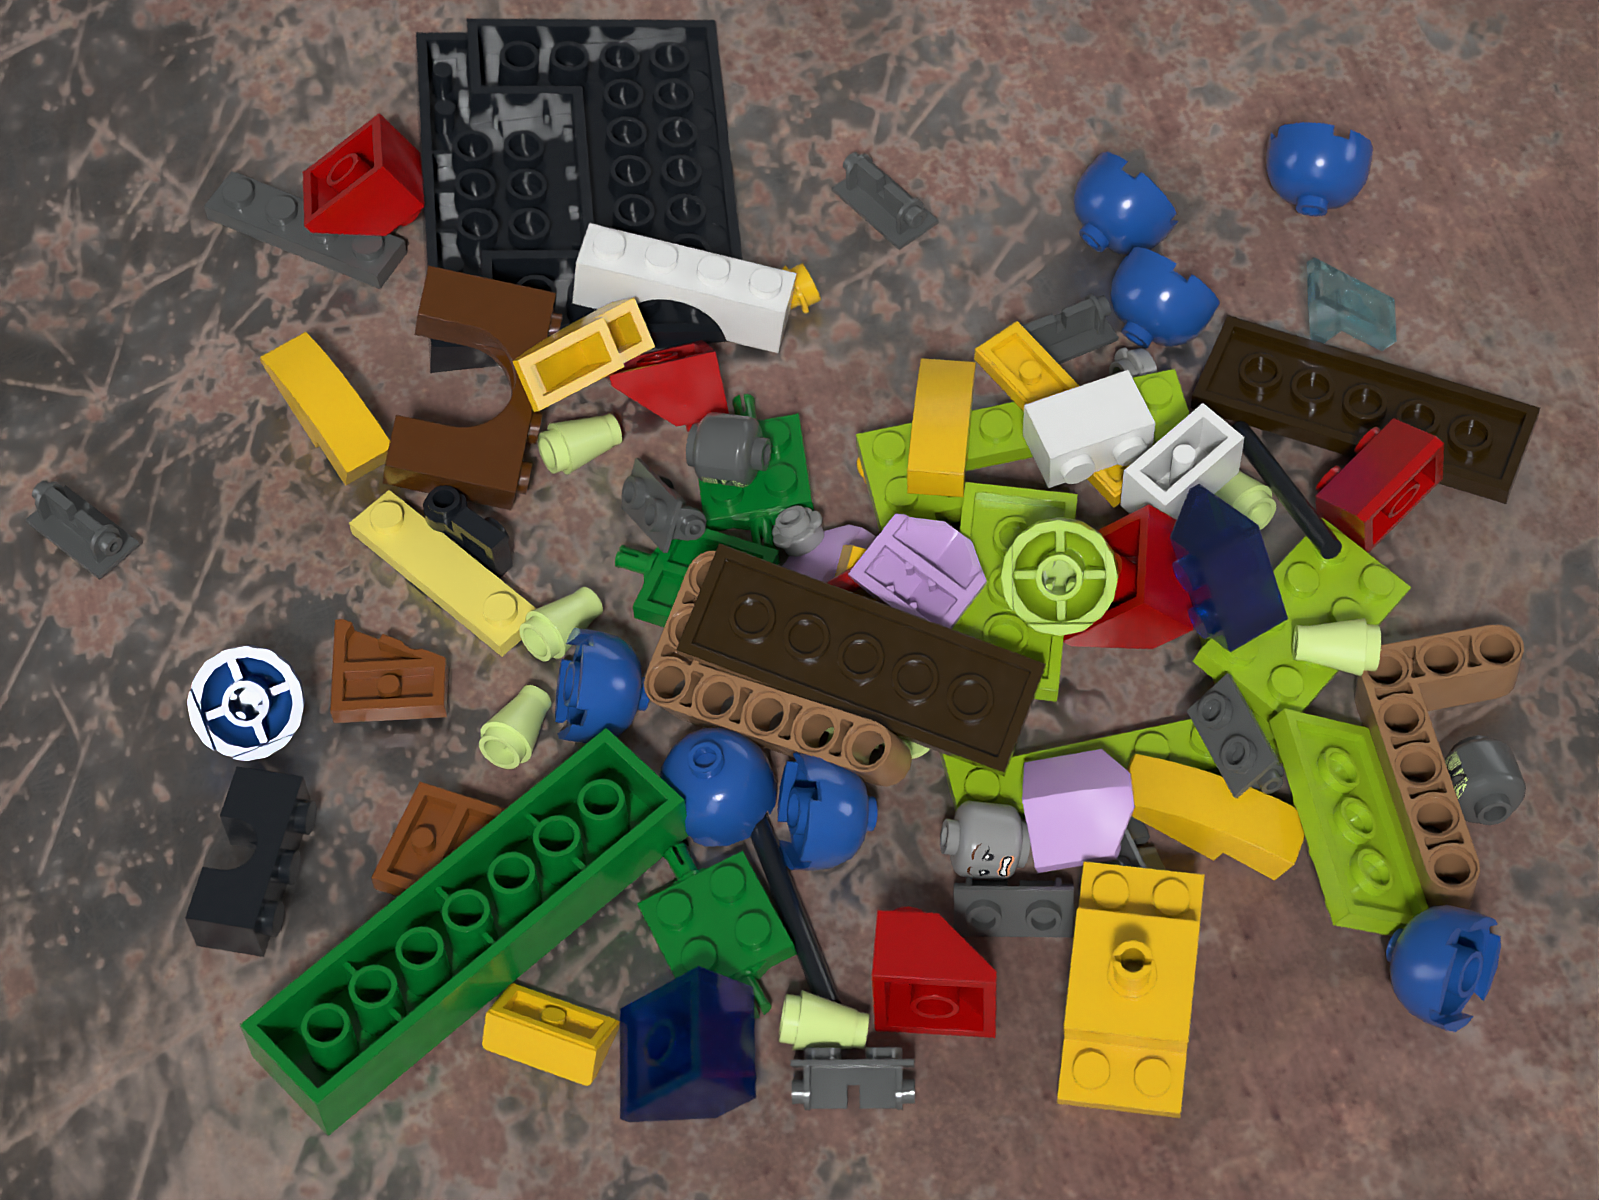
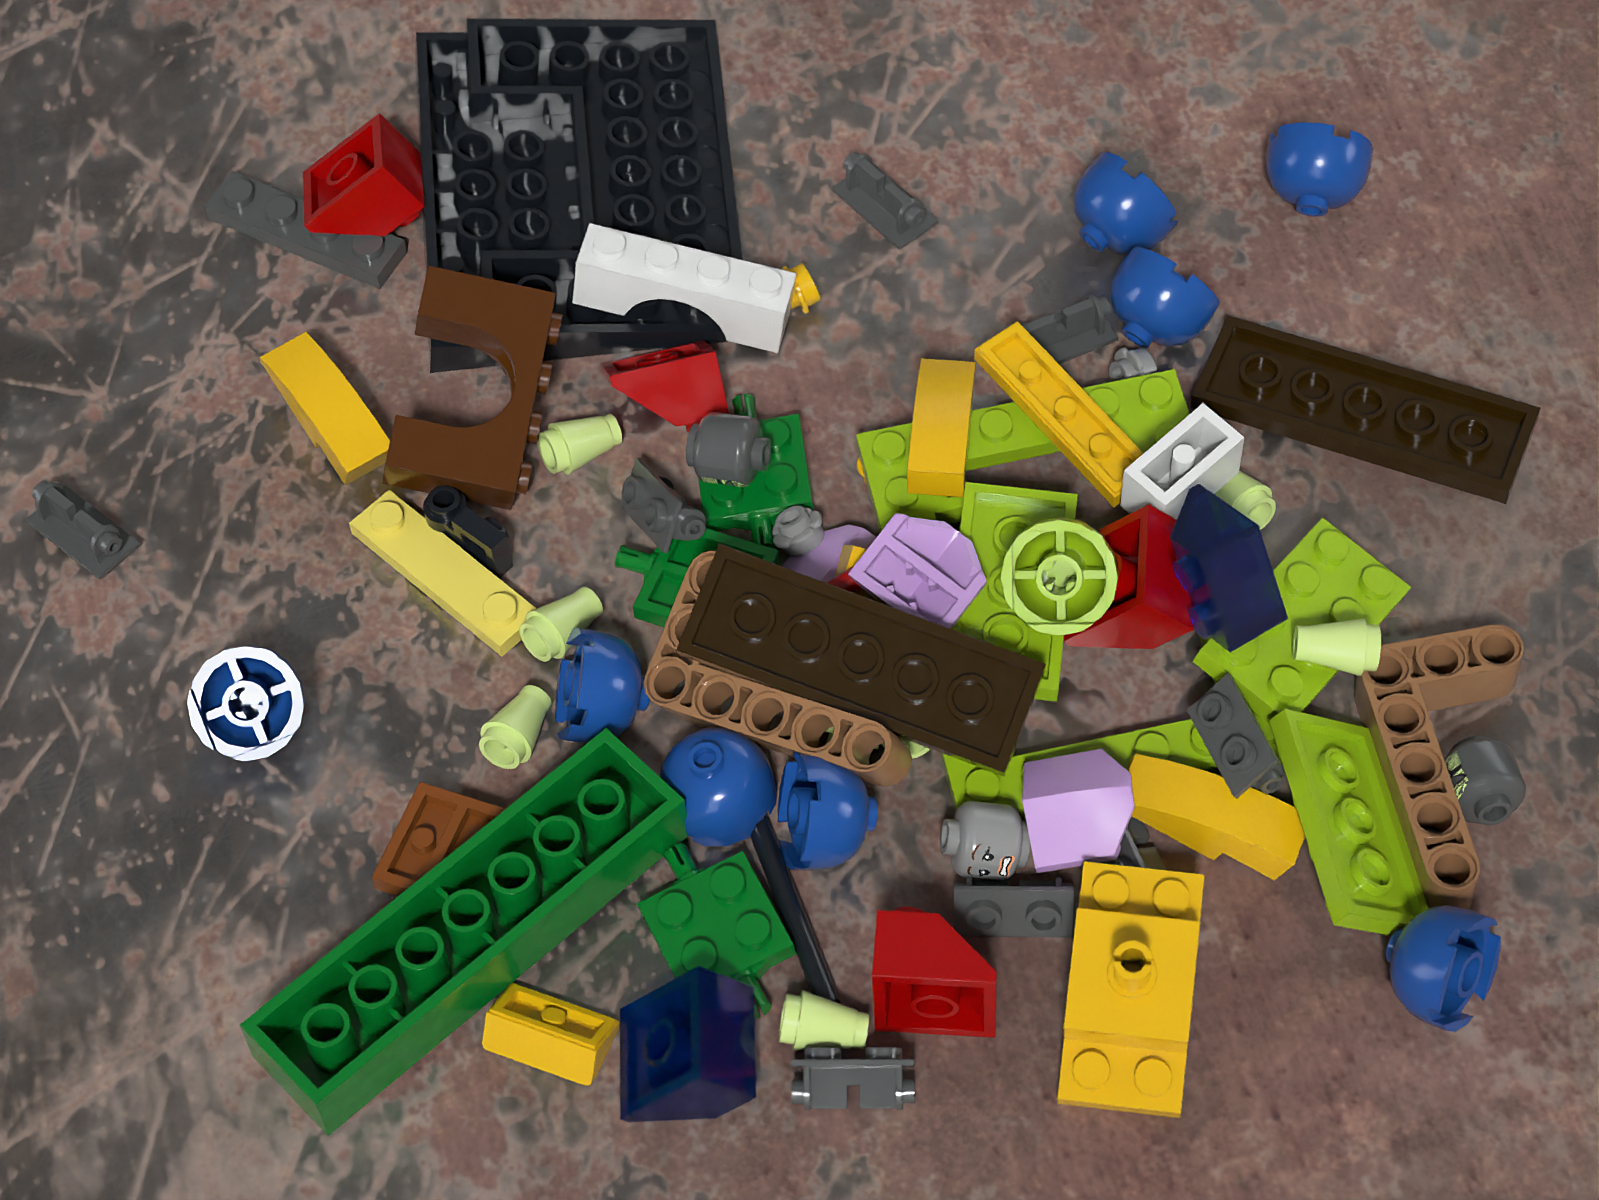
black arch [185,766,317,957] -> none
dark orange wing [330,619,448,723] -> none
yellow slope [512,298,655,412] -> none
white brick [1023,370,1155,488] -> none
black bar [1231,421,1342,559] -> none
clear light blue slope [1307,257,1397,351] -> none
red slope [1315,418,1444,553] -> none

